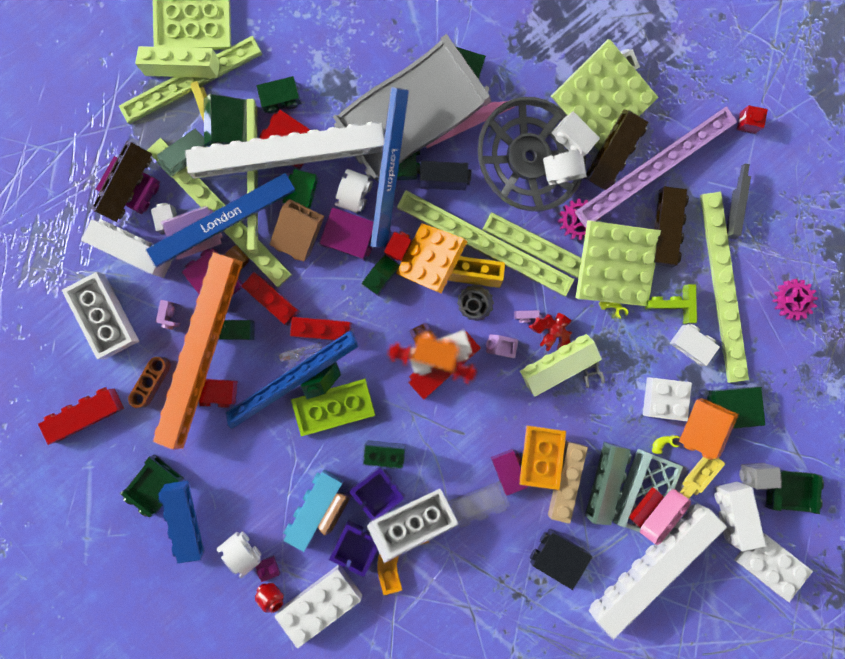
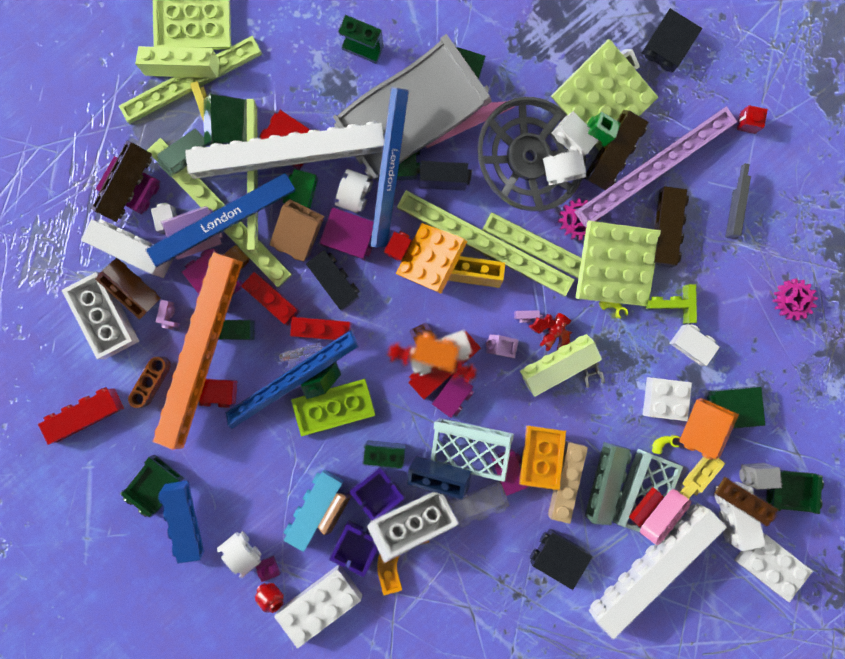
dark green brick [256,76,302,114] -> none
dark green slope [361,255,400,296] -> none
dark grey piece [457,284,494,321] -> none
yellowish green plate [700,192,749,383] -> none
none -> reddish brown brick [95,257,161,320]
none -> black brick [306,250,360,311]
none -> dark green panel [338,15,384,64]
none -> dark blue brick [407,456,471,500]
none -> light aqua fence [431,418,514,482]
none -> magenta brick [432,373,474,418]
none -> green brick [587,111,621,147]
none -> black brick [641,8,702,73]
none -> reddish brown plate [714,477,778,527]

